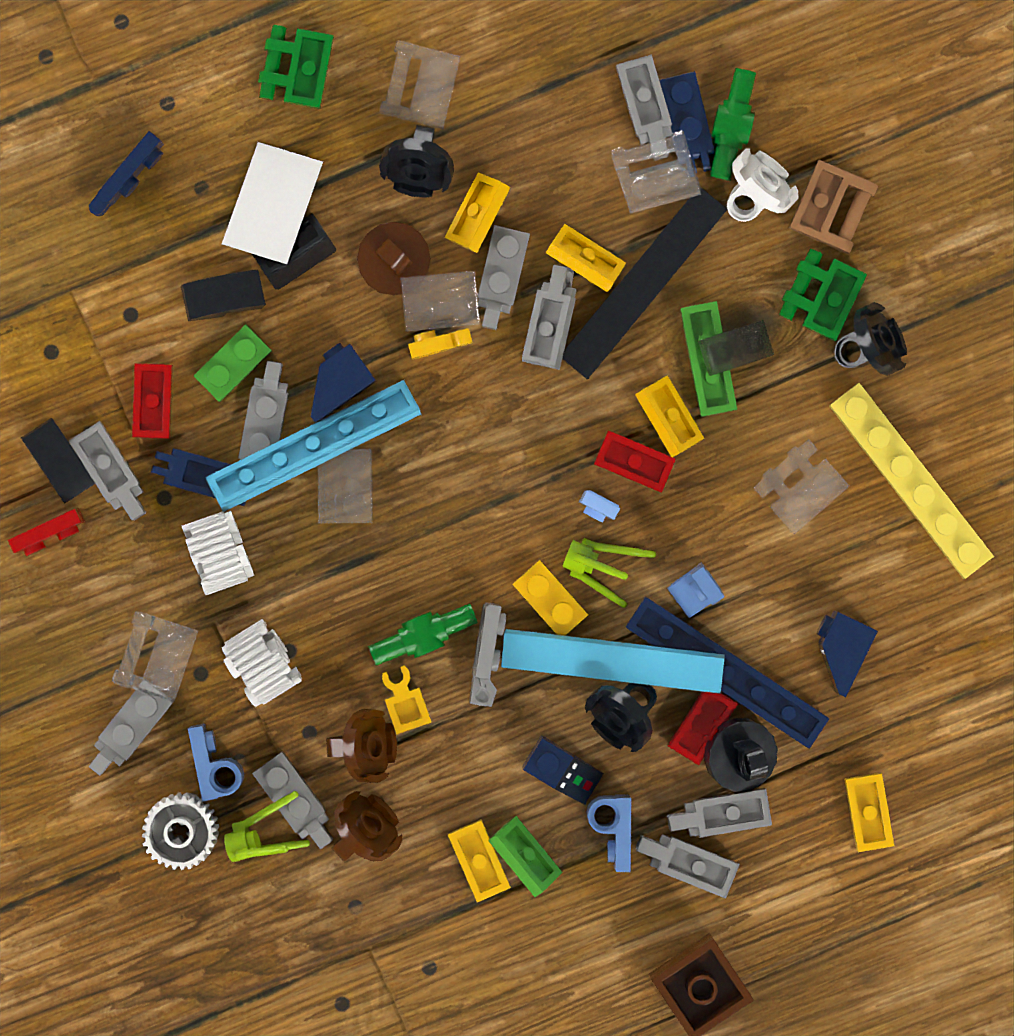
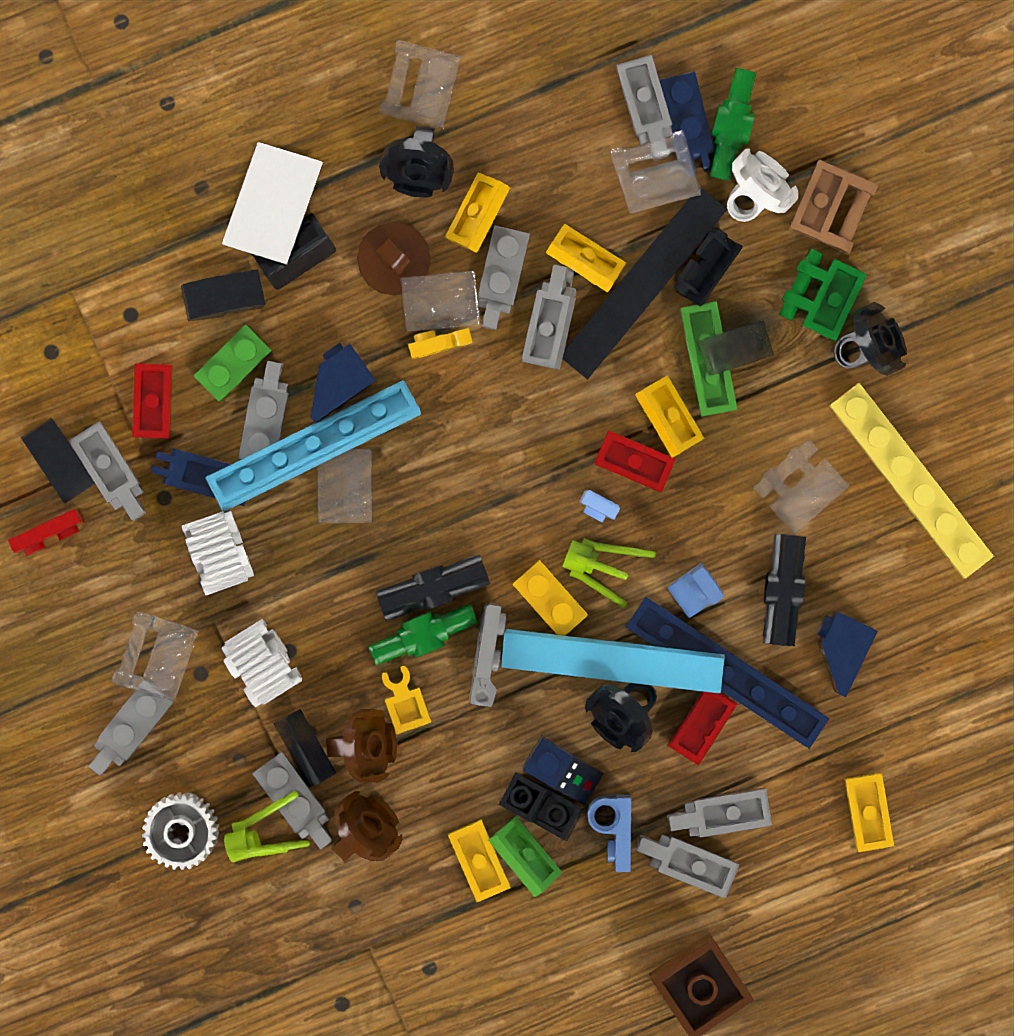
dark blue hinge [89,131,164,217] -> none
medium blue plate [188,724,244,802] -> none
green plate [258,25,334,109] -> none
black tile [704,718,778,792] -> none
none -> black slope [273,709,336,787]
none -> black piece [376,555,490,621]
none -> black slope [498,772,585,841]
none -> black hinge [674,227,743,307]
none -> black piece [762,533,806,647]

